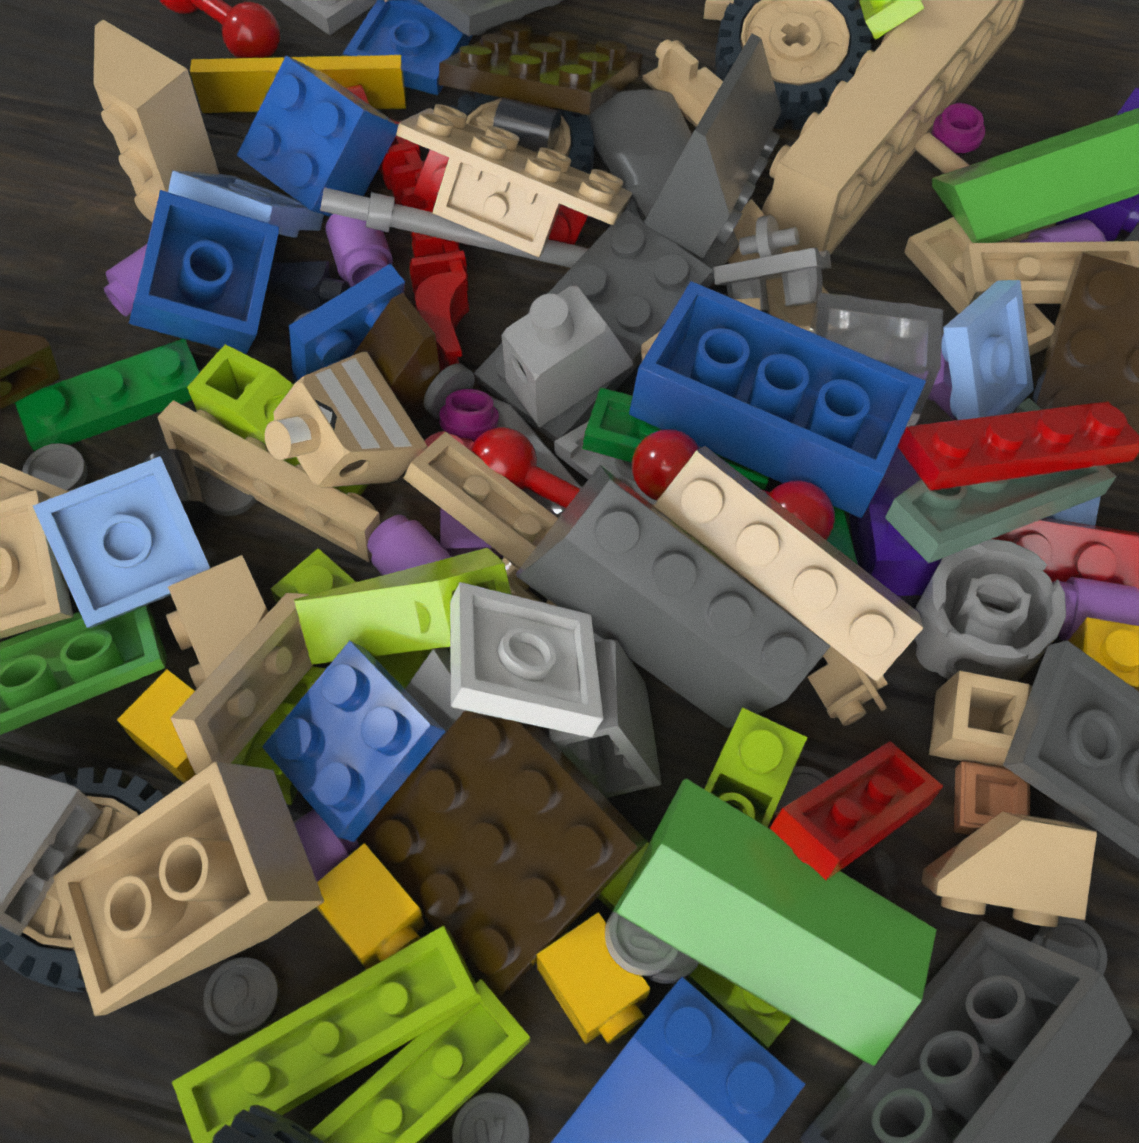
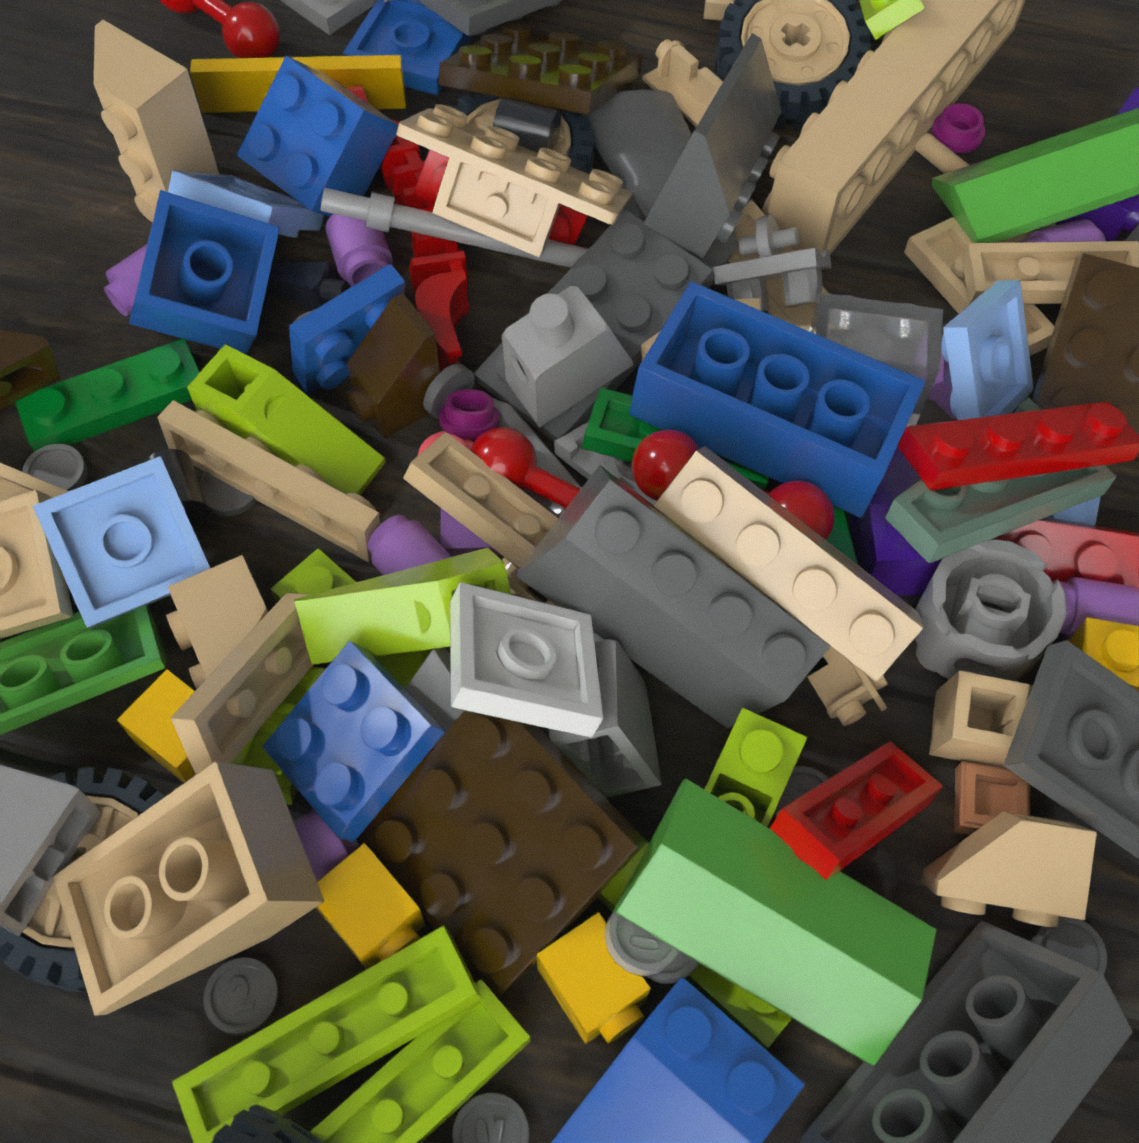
tan torso [265,352,428,488] -> none

